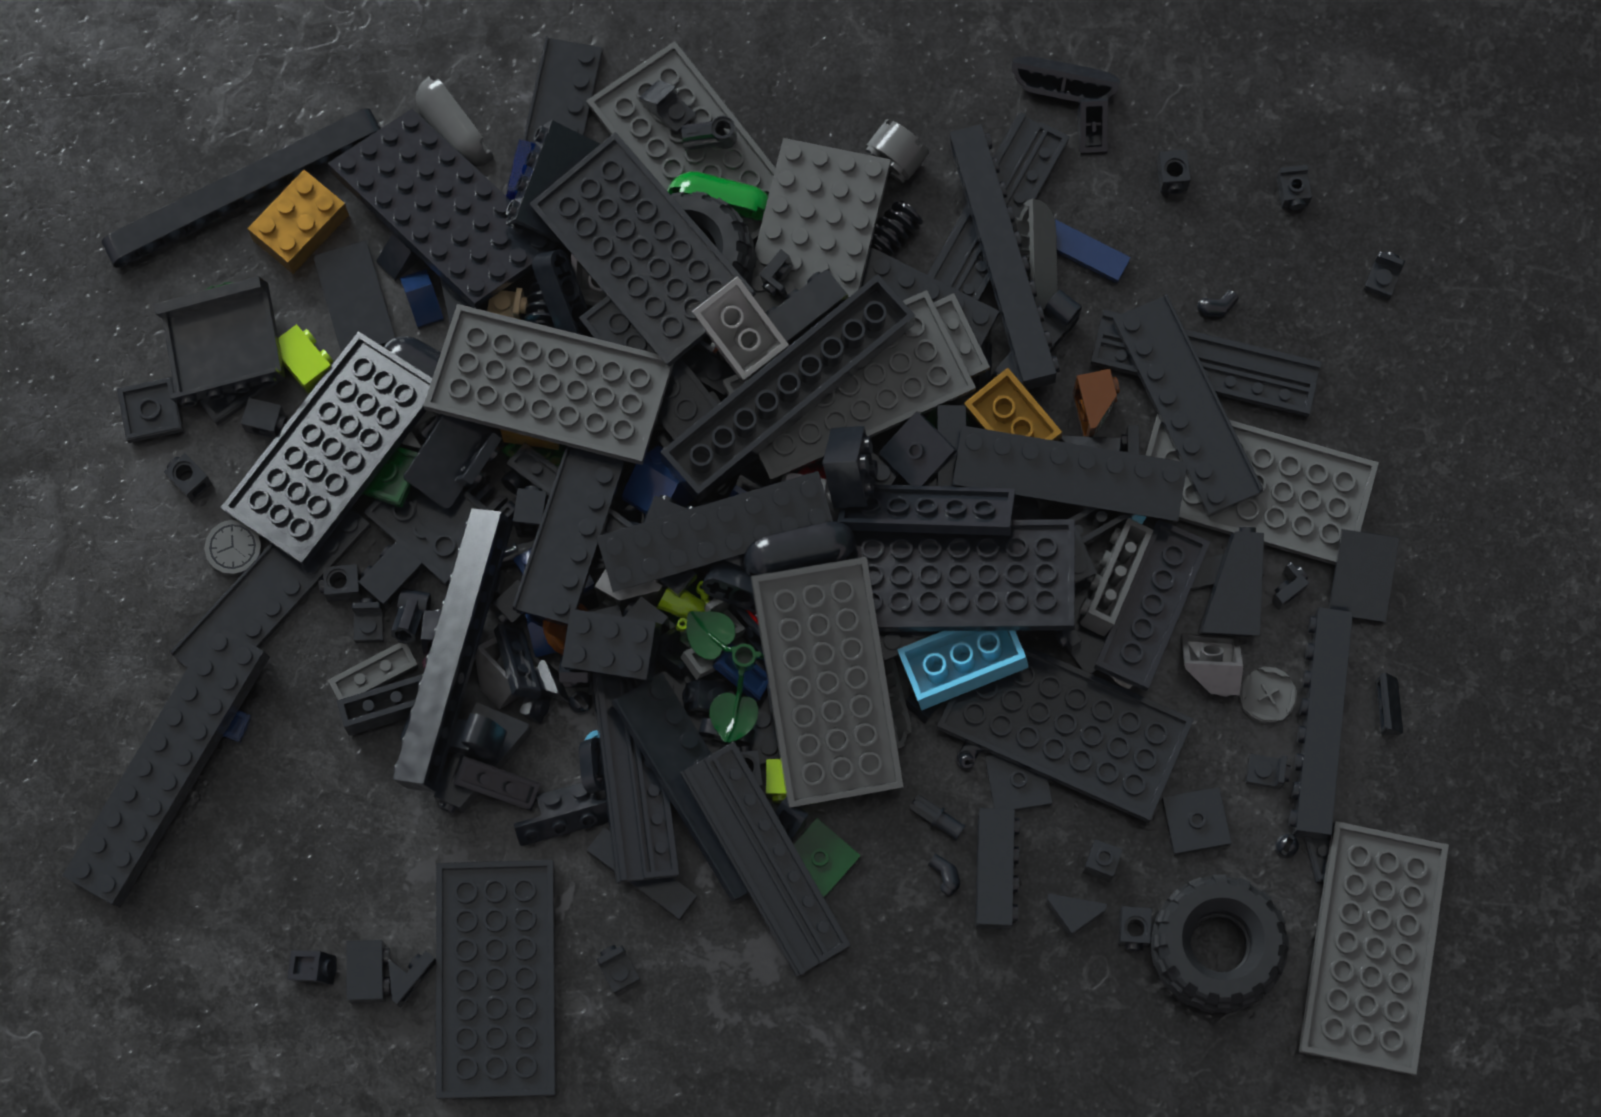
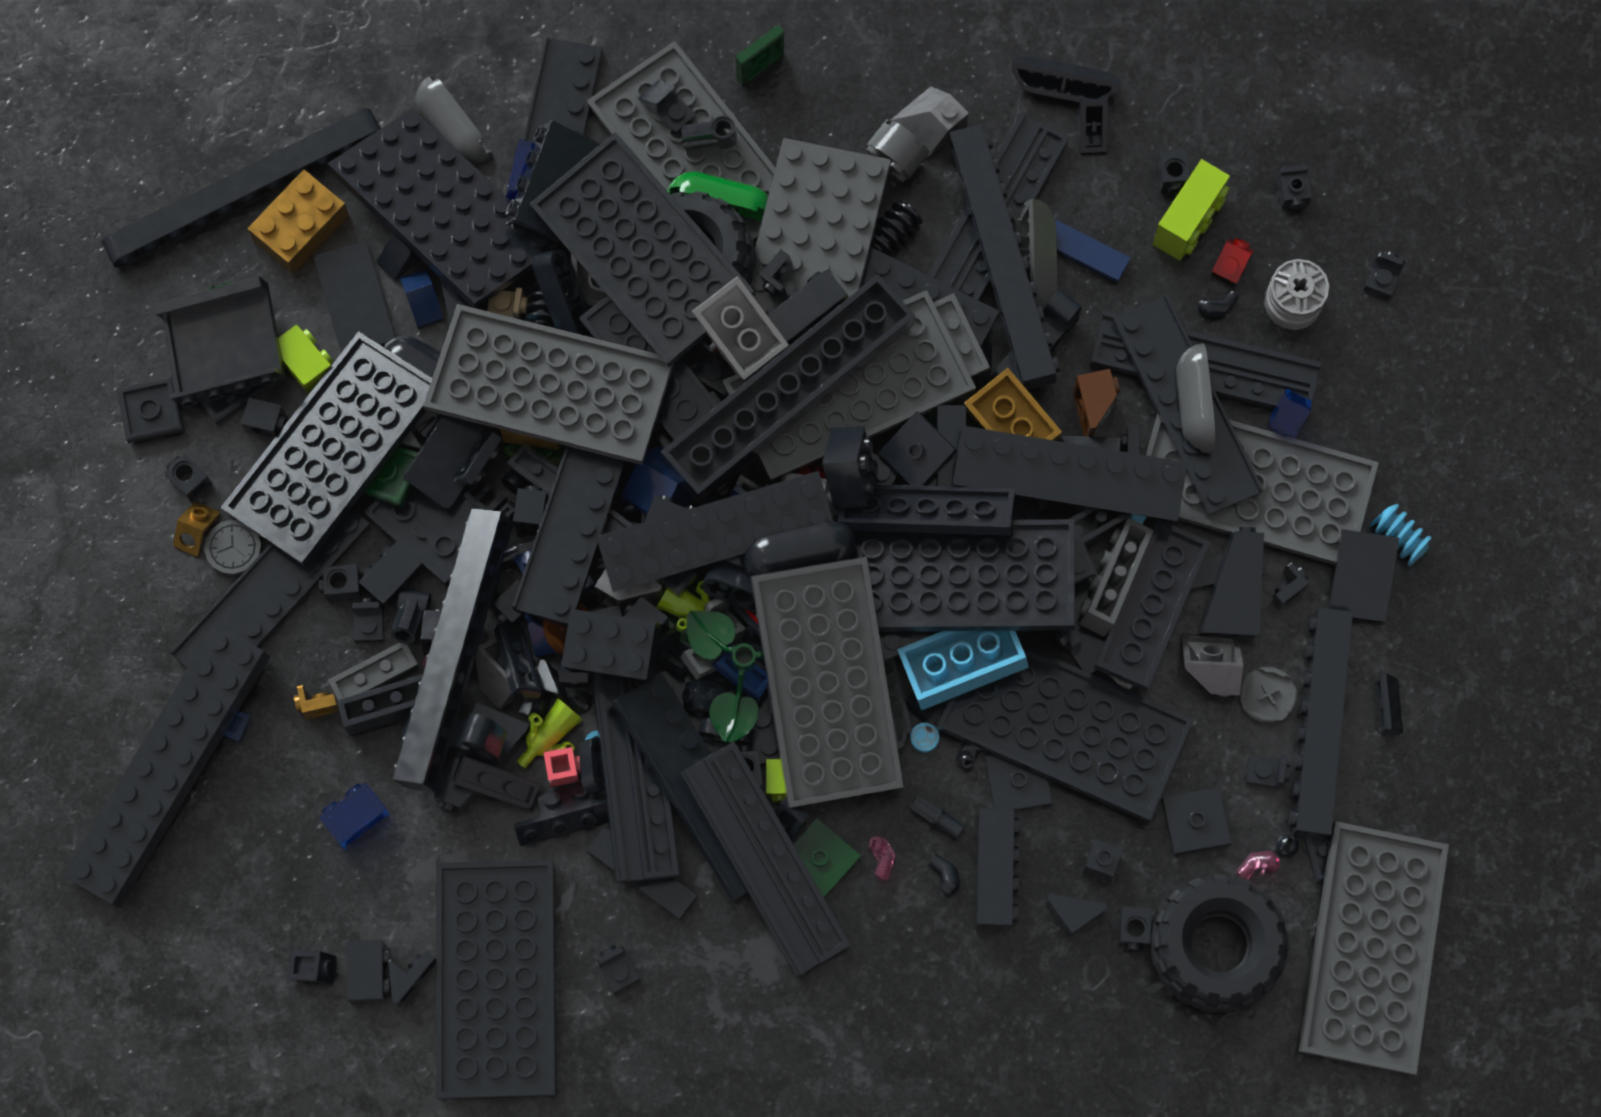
none -> pearl gold bracket [173,501,220,557]
none -> pearl gold bracket [294,685,340,720]
none -> clear blue brick [319,782,390,850]
none -> lime piece [516,698,583,769]
none -> coral brick [544,747,581,787]
none -> dark green plate [735,25,784,86]
none -> clear pink arm [869,836,895,880]
none -> flat silver slope [890,86,969,160]
none -> medium azure tile [910,723,939,753]
none -> lime brick [1152,159,1230,261]
none -> dark grey brick [1176,343,1215,454]
none -> red bracket [1212,238,1254,284]
none -> clear pink arm [1236,851,1280,880]
none -> light grey wheel [1264,259,1329,330]
none -> clear blue brick [1270,388,1312,438]
none -> medium azure piece [1370,503,1432,566]

